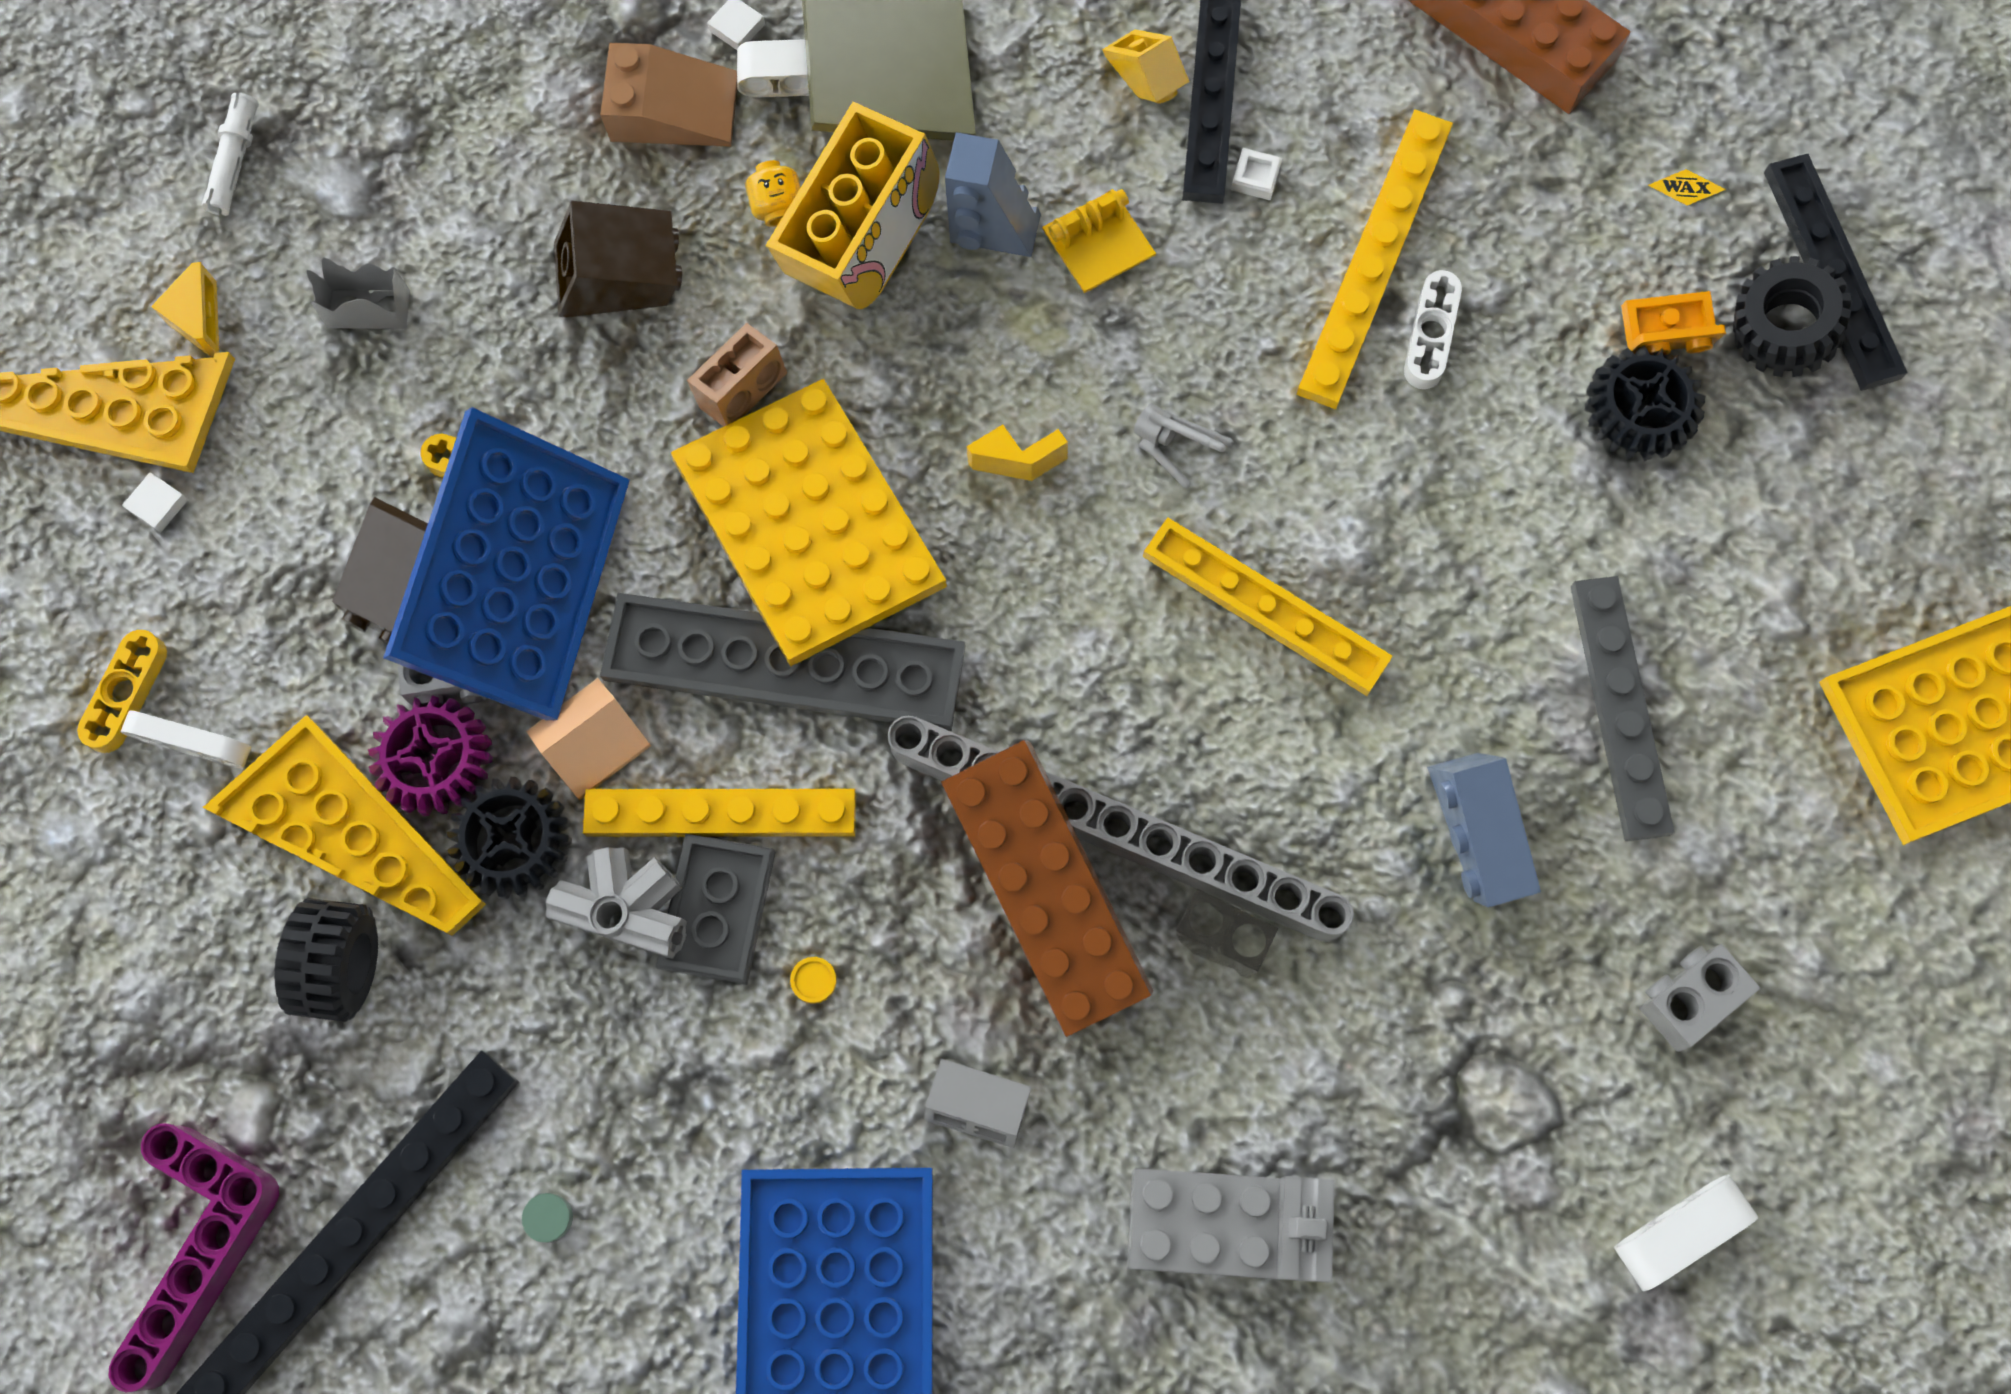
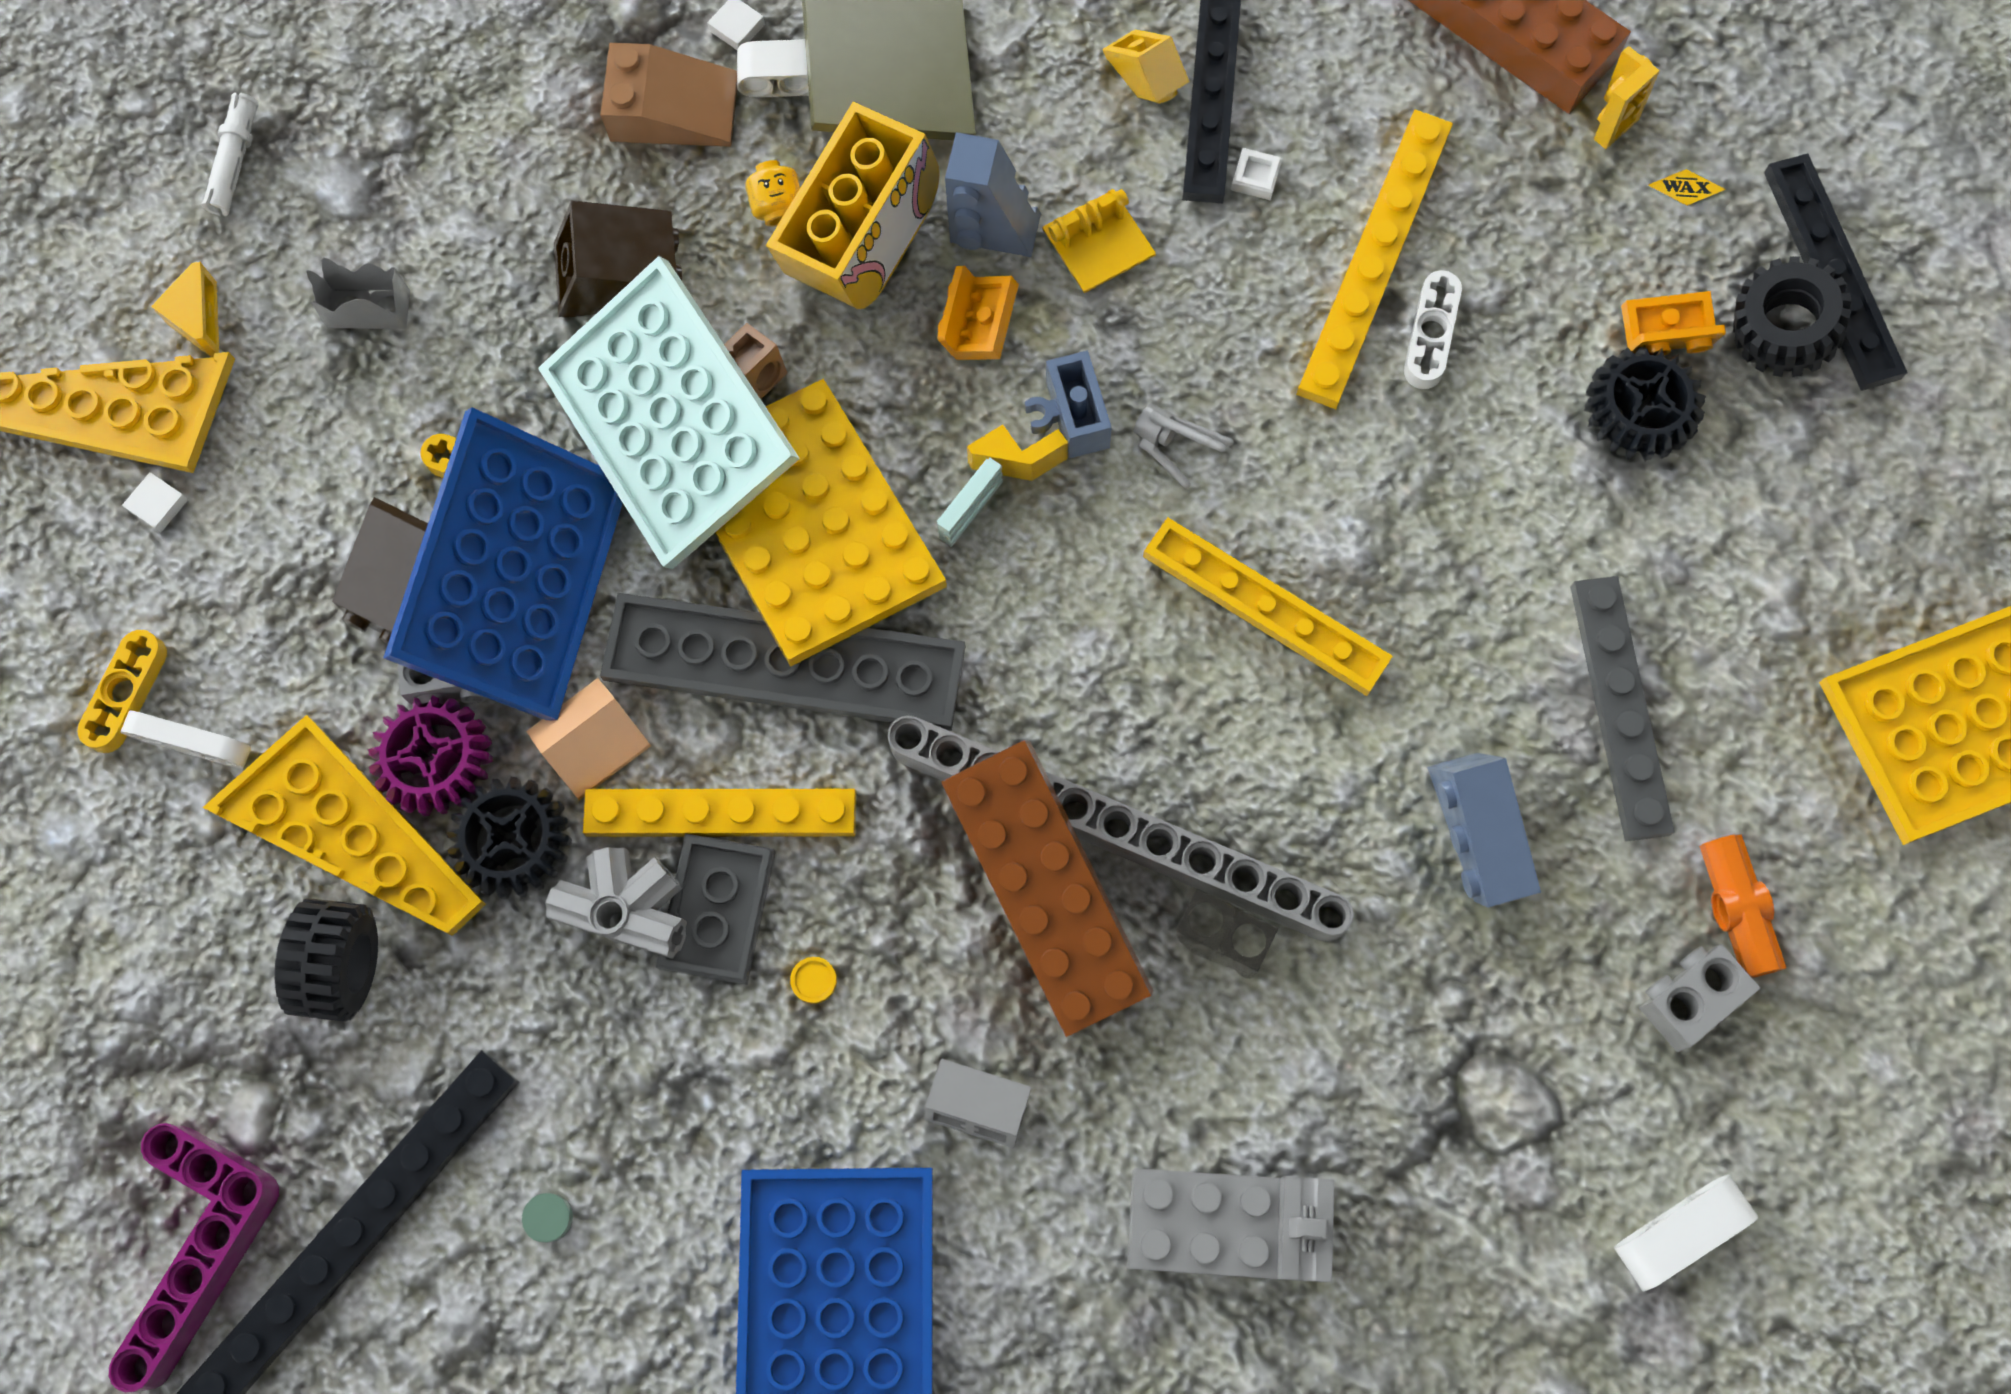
none -> light aqua plate [538,256,800,569]
none -> light orange bracket [937,265,1019,360]
none -> light aqua tile [937,457,1003,547]
none -> sand blue brick [1025,350,1112,459]
none -> yellow bracket [1594,46,1660,149]
none -> orange piece [1699,834,1787,978]

